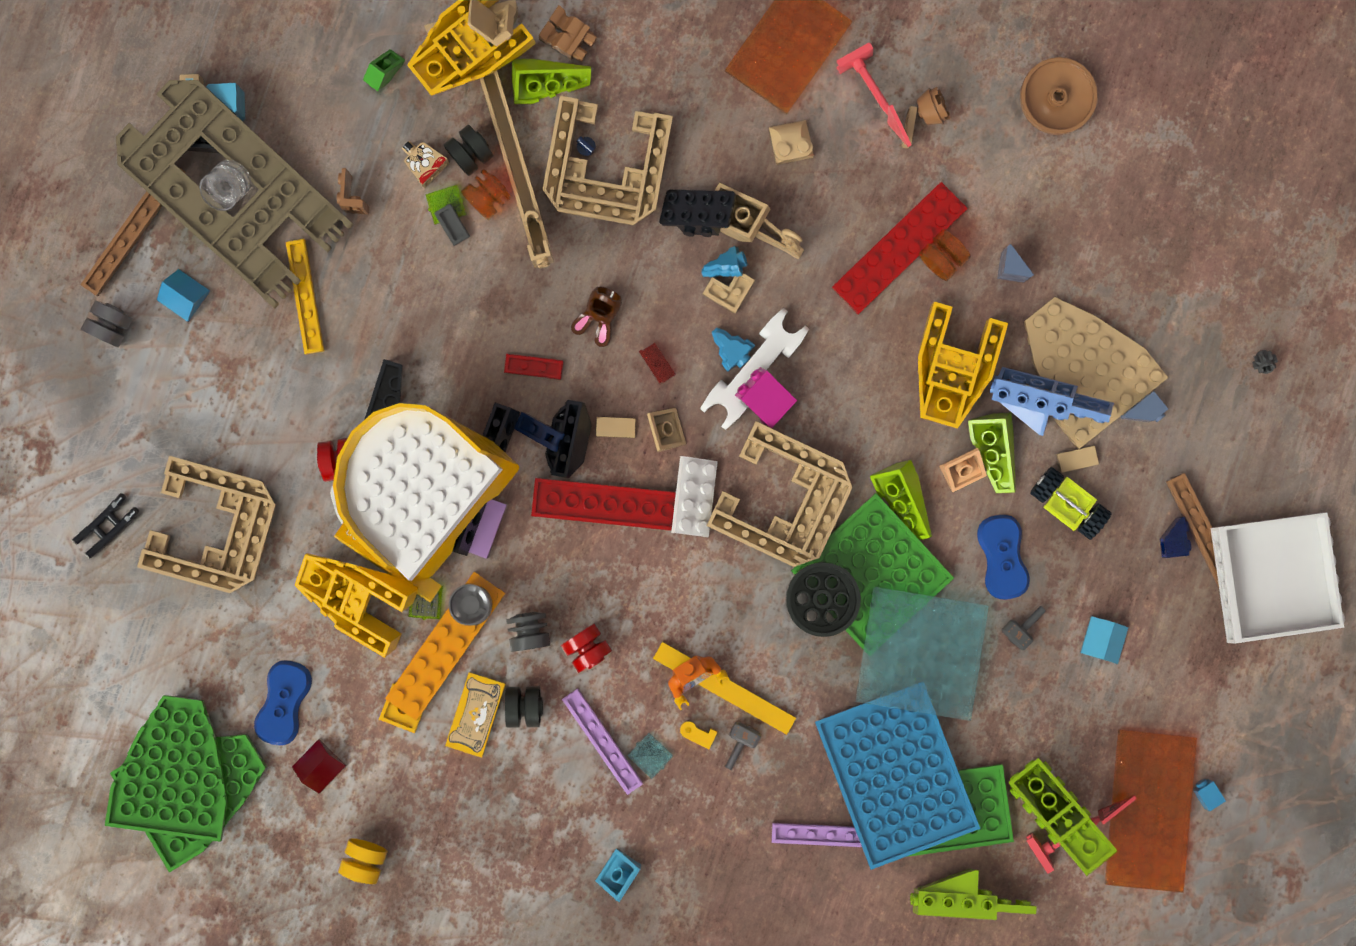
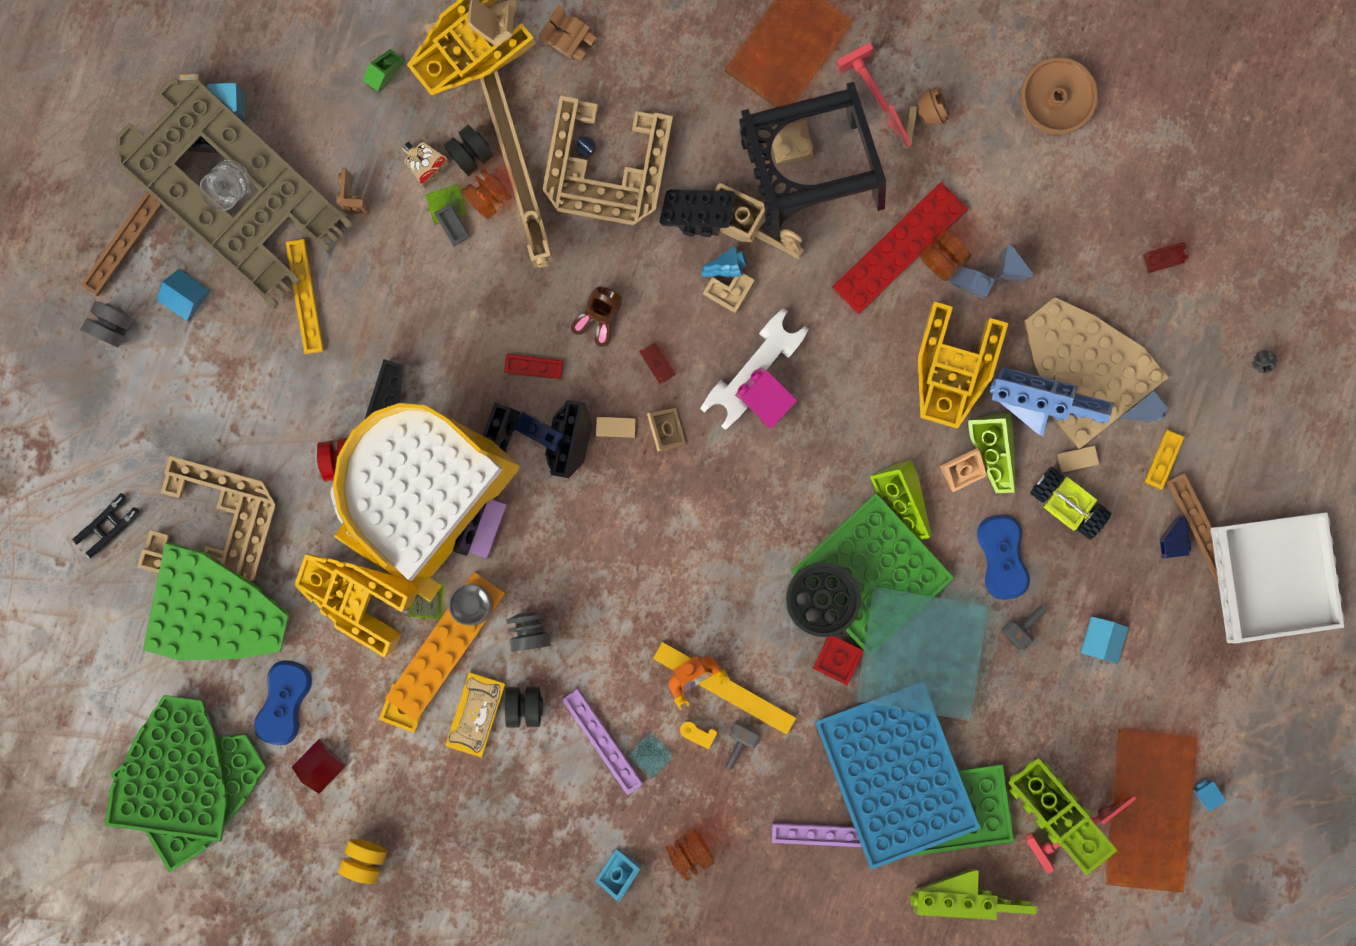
lime wedge [511,59,591,104] -> none
red plate [531,478,676,531] -> none
red wheel [560,623,612,673] -> none
white plate [671,456,717,537] -> none
tan slope [706,421,852,567] -> none
dark azure rock [712,327,755,372] -> none
none -> bright green wing [143,541,290,661]
none -> clear orange wheel [666,828,715,881]
none -> black arch [739,82,886,238]
none -> red plate [812,636,864,685]
none -> sand blue slope [949,266,995,299]
none -> clear red hinge [1143,242,1188,273]
none -> yellow tile [1144,429,1184,490]

